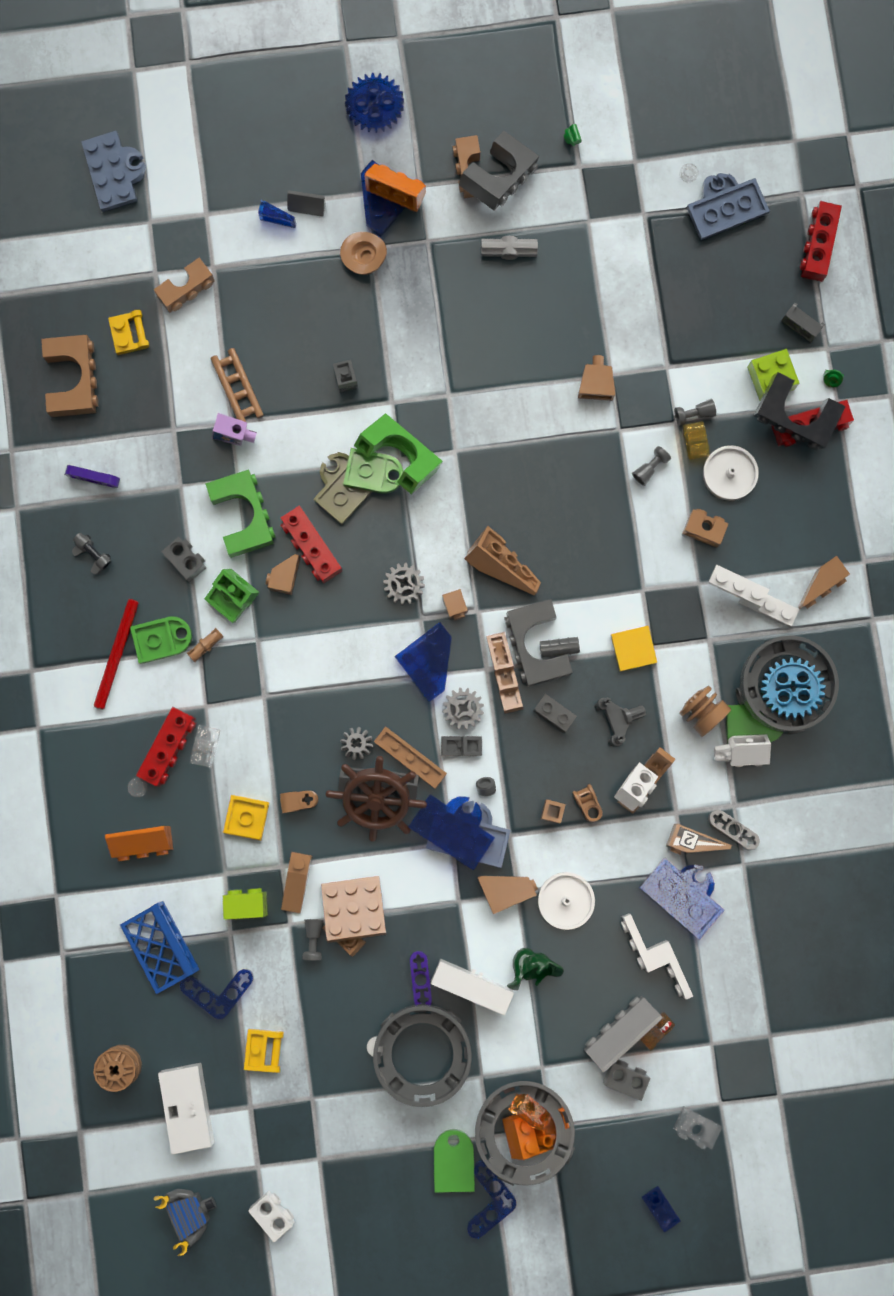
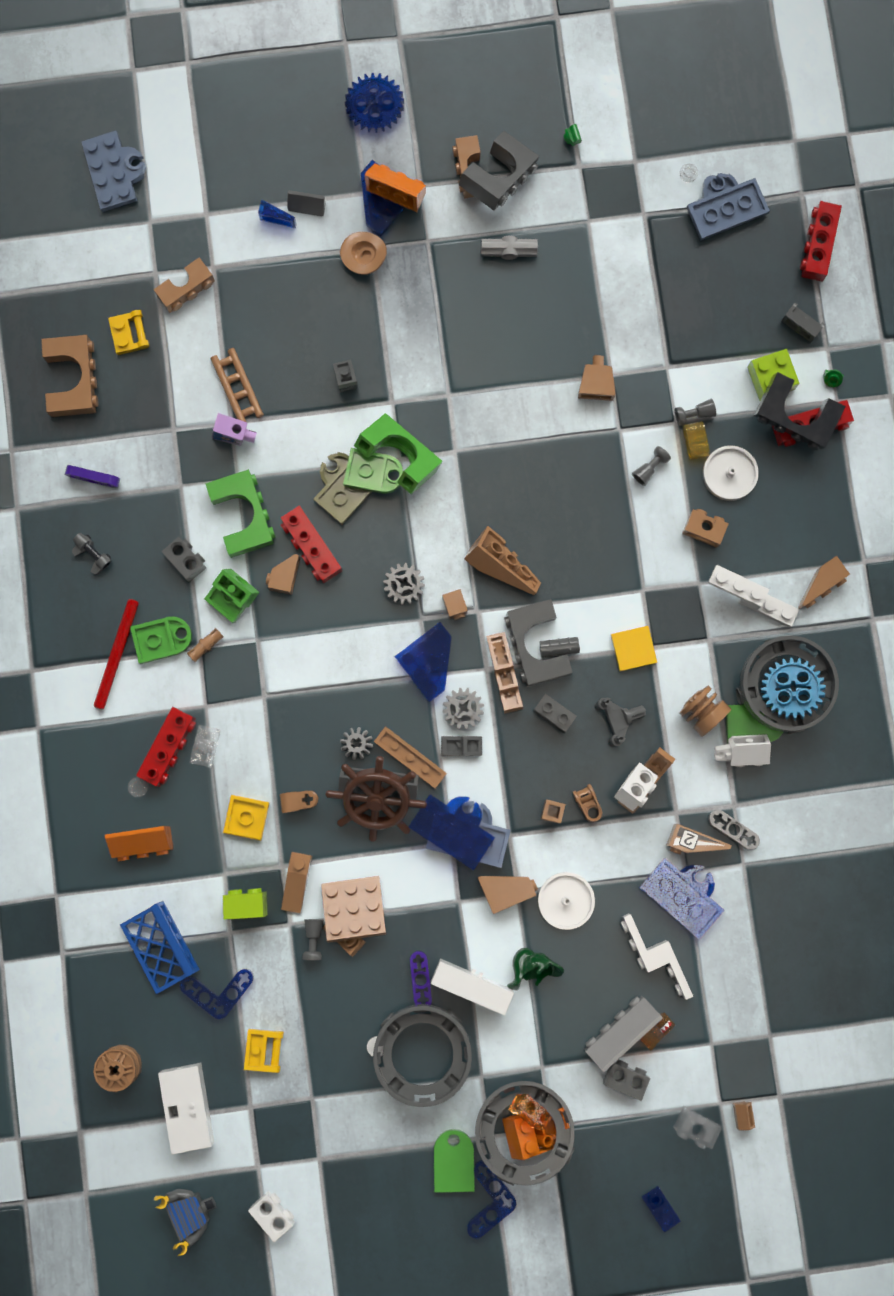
dark grey tile [476,777,496,796] -> none
none -> medium nougat piece [733,1101,755,1130]

